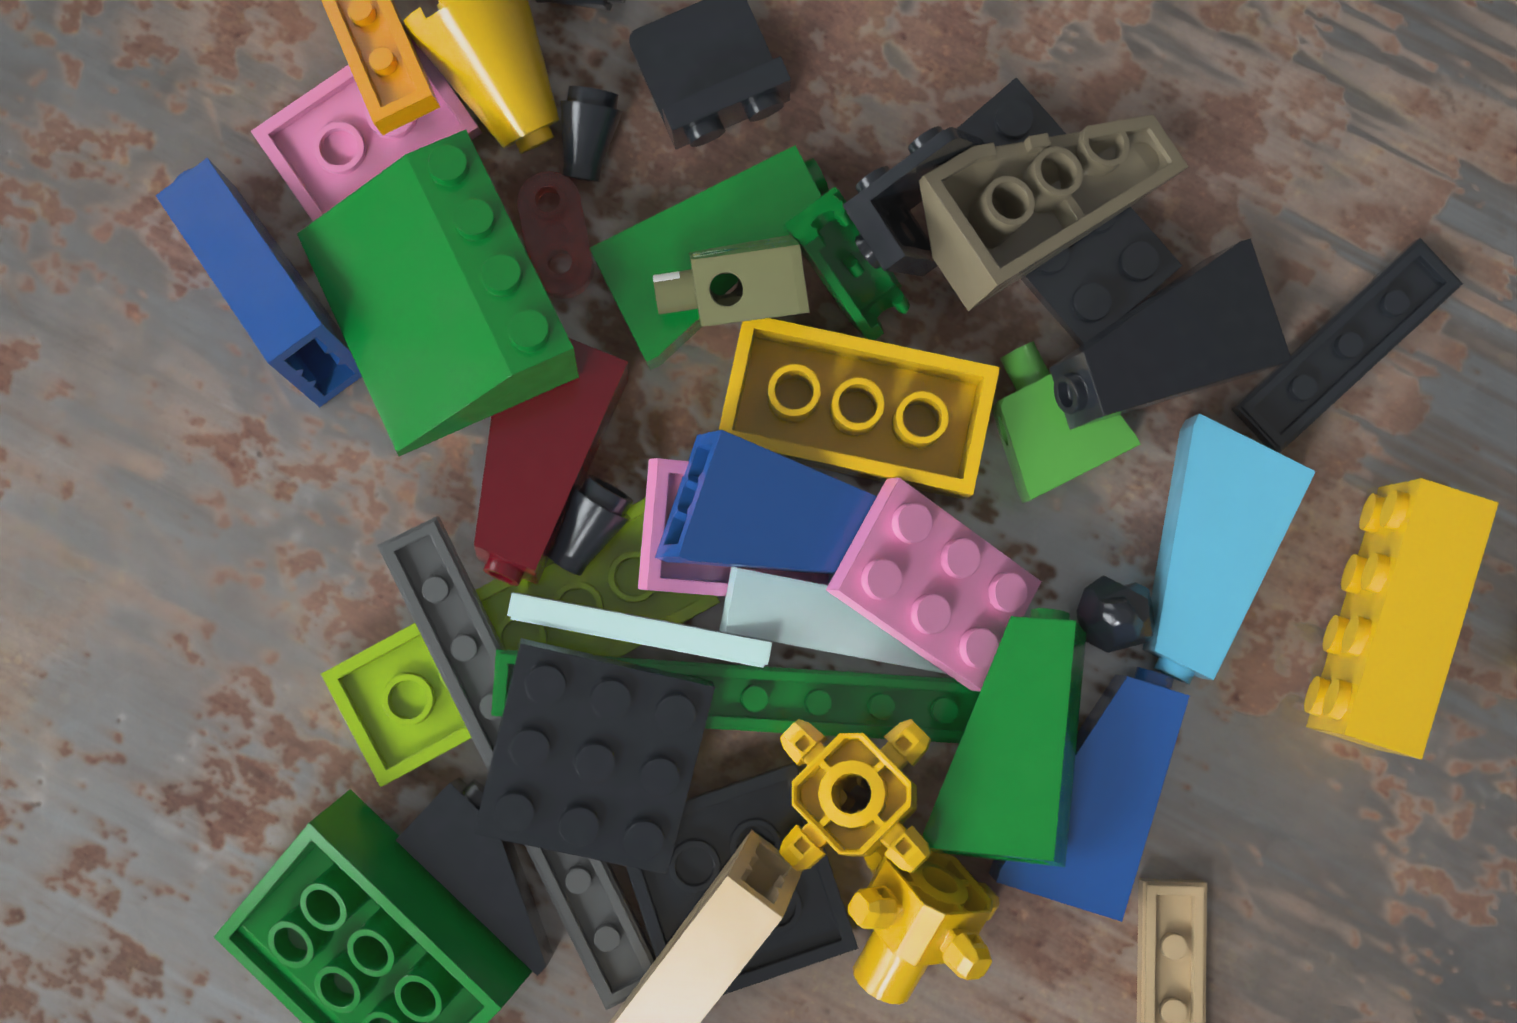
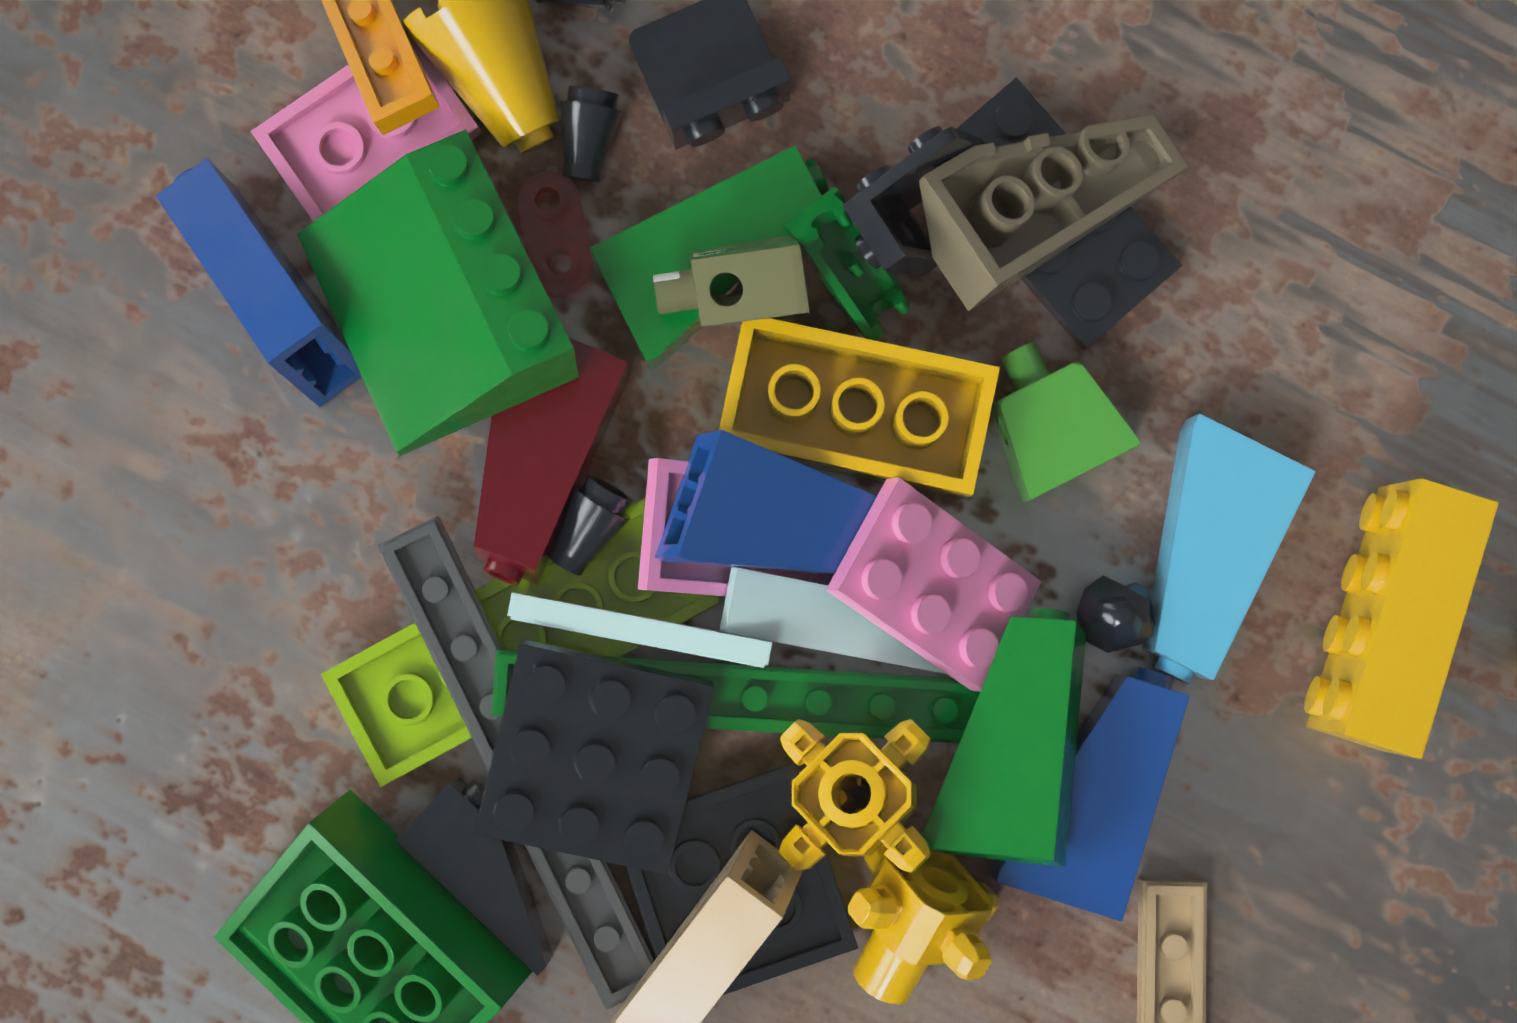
black slope [1049,238,1292,430] -> none
black tile [1231,238,1463,453] -> none

